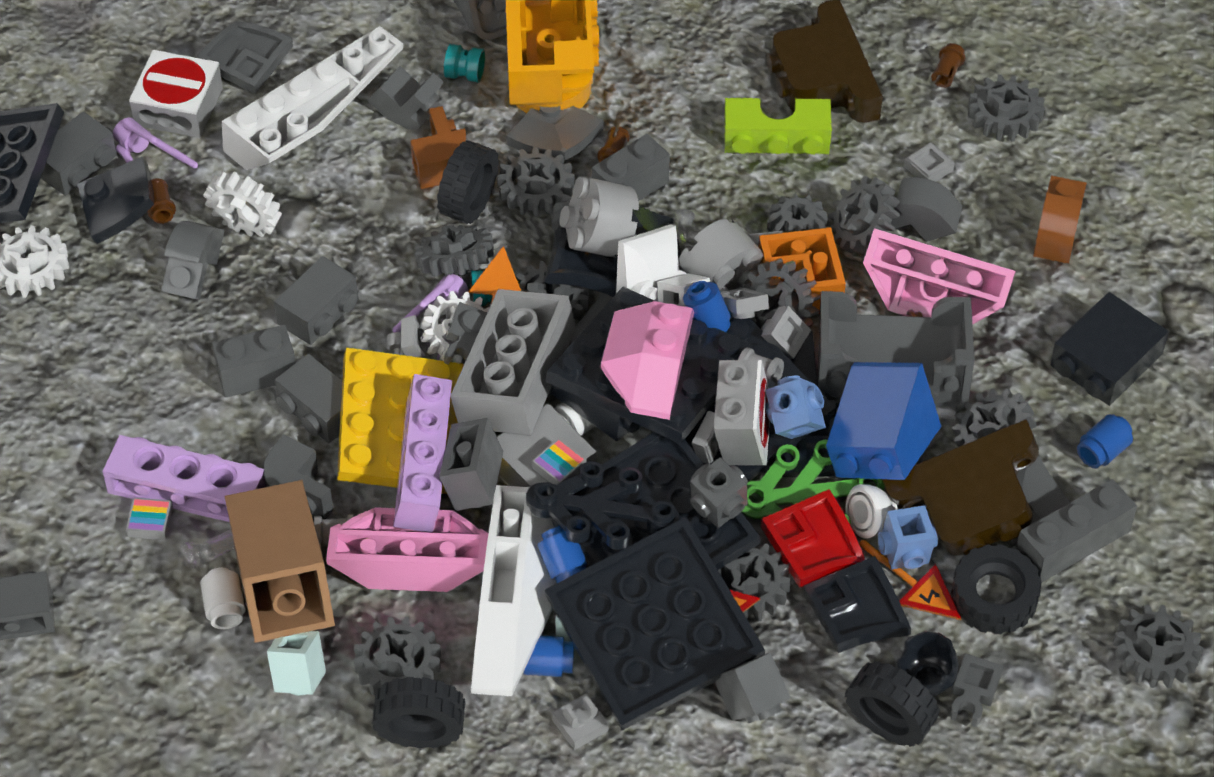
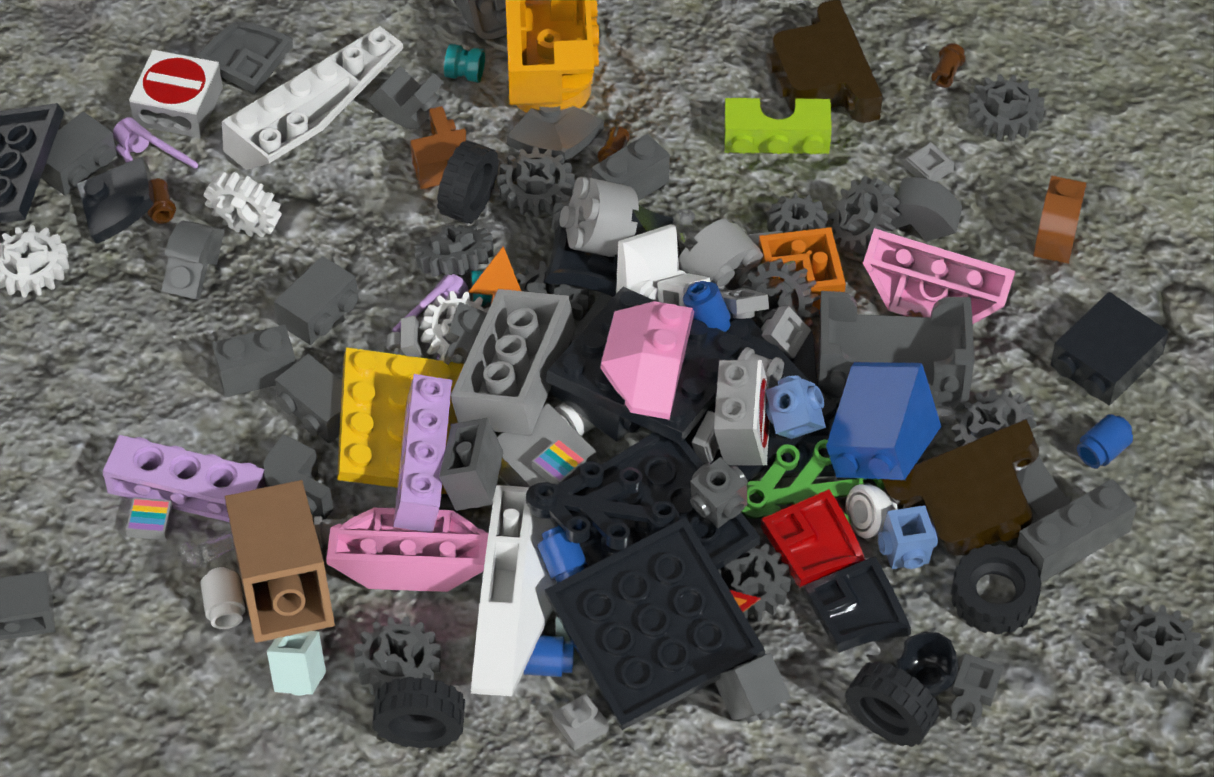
piece [859,540,961,620] -> none

